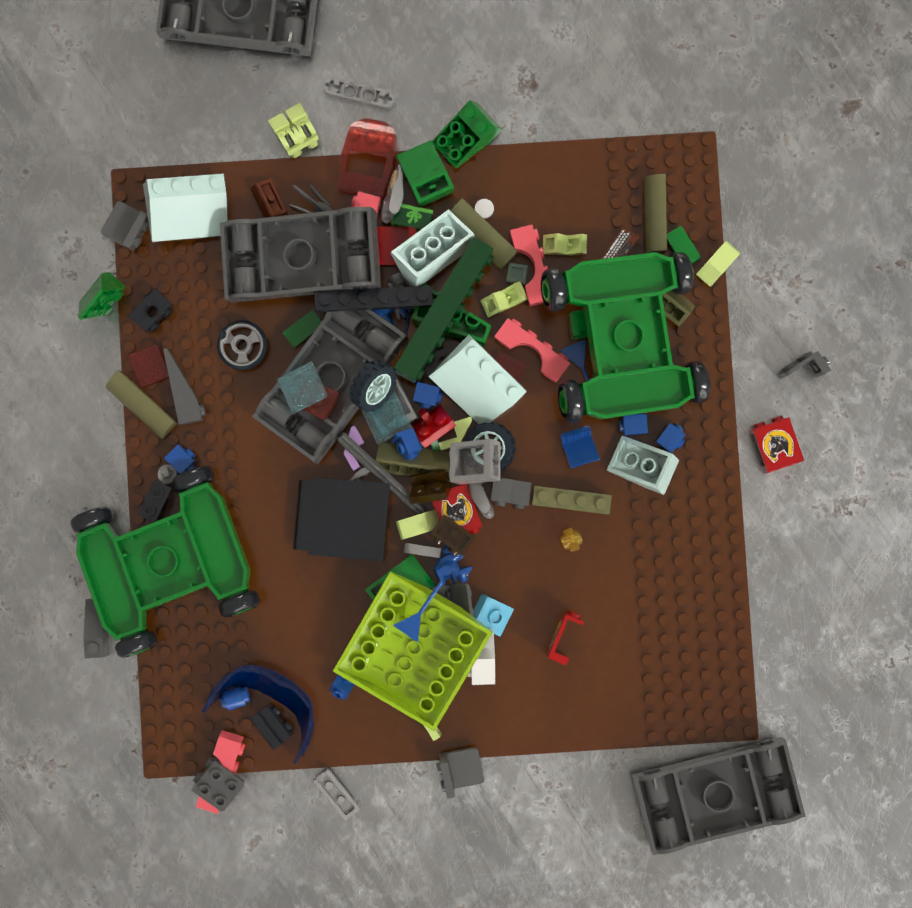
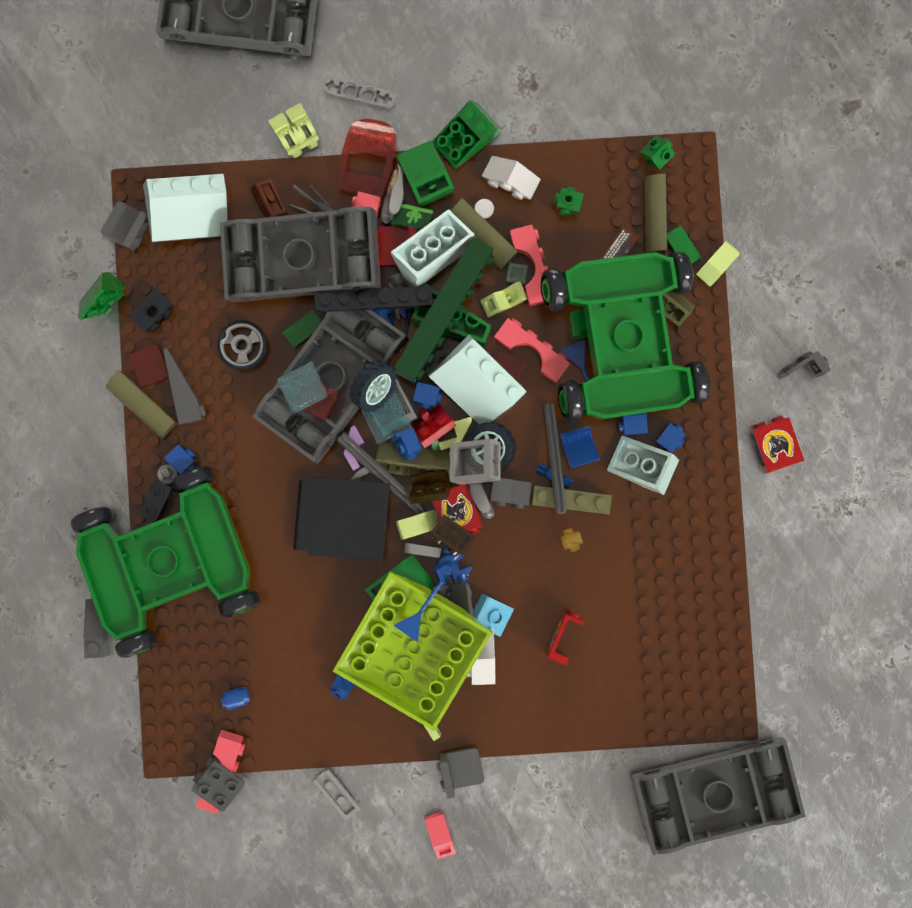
clear blue piece [201,665,315,764] -> none
black brick [250,703,294,750] -> none
yellowish green slope [543,233,587,256] -> none
none -> coral slope [424,812,456,859]
none -> white brick [482,156,541,200]
none -> blue axle [536,464,573,488]
none -> dark grey axle [544,403,566,514]
none -> green brick [553,187,584,216]
none -> green brick [640,136,675,170]

